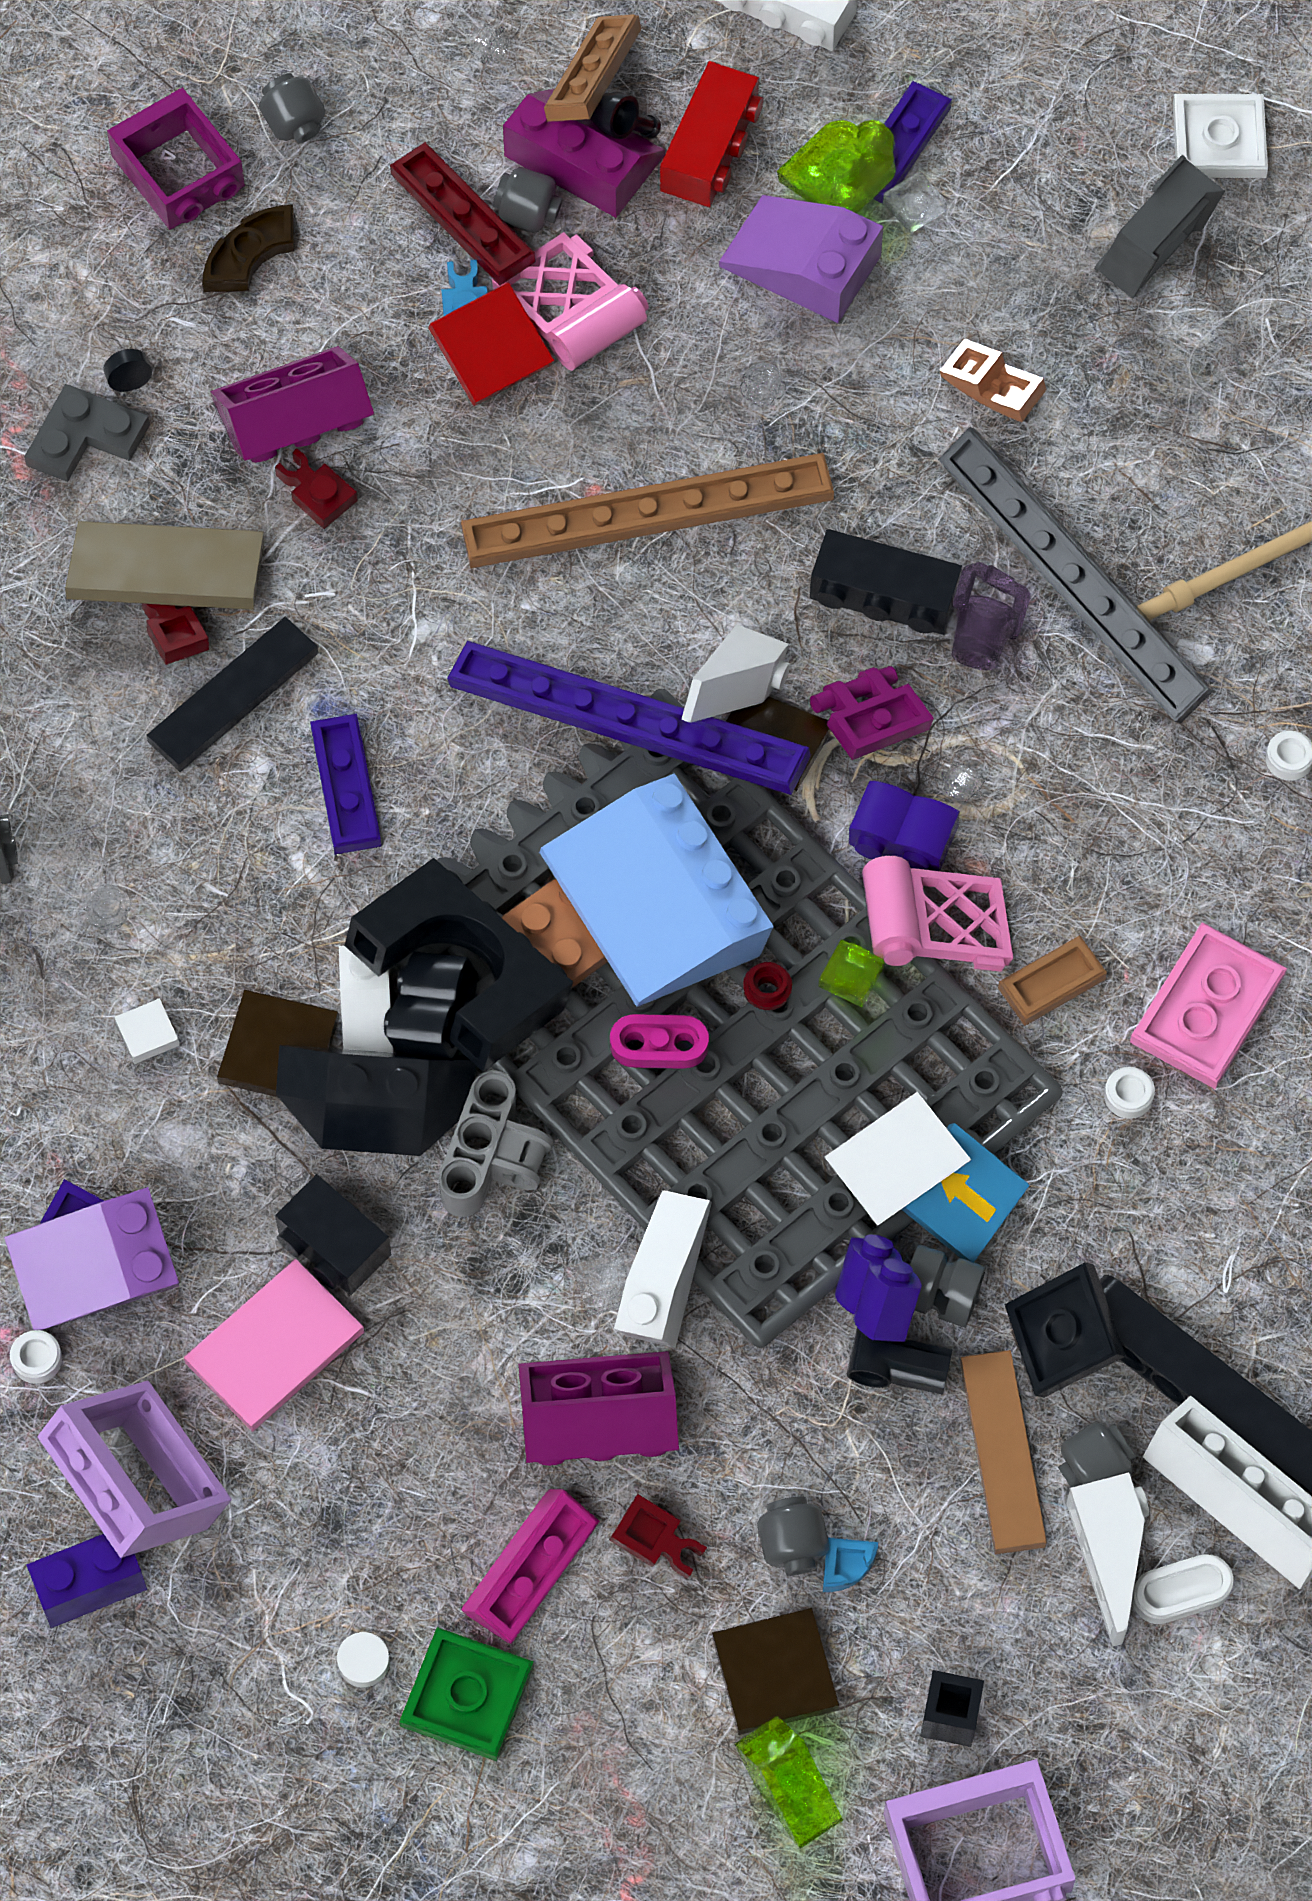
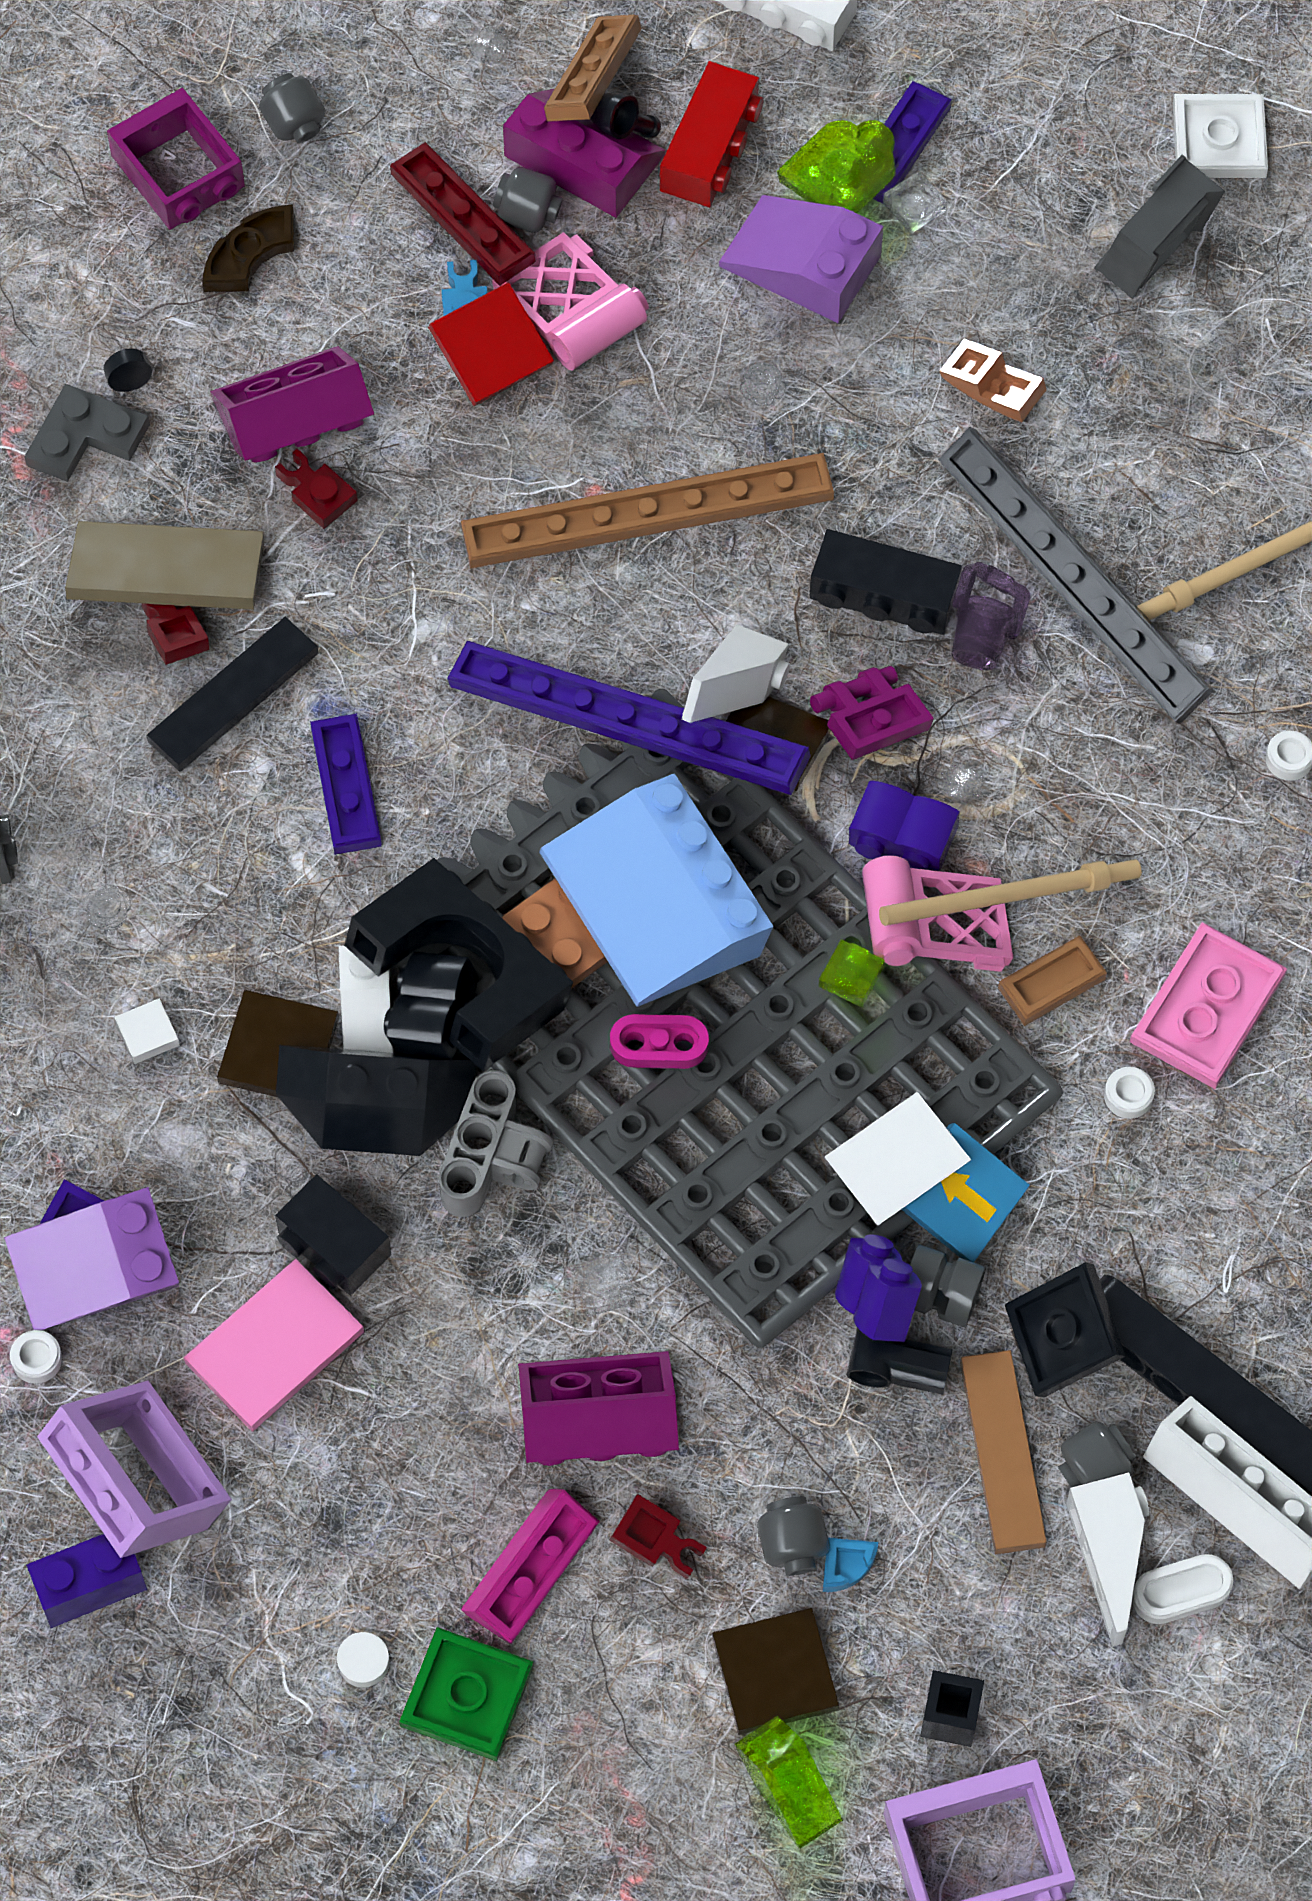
white slope [614,1190,712,1348] -> none
dark red plate [743,962,792,1010] -> none
none -> tan bar [879,859,1142,926]

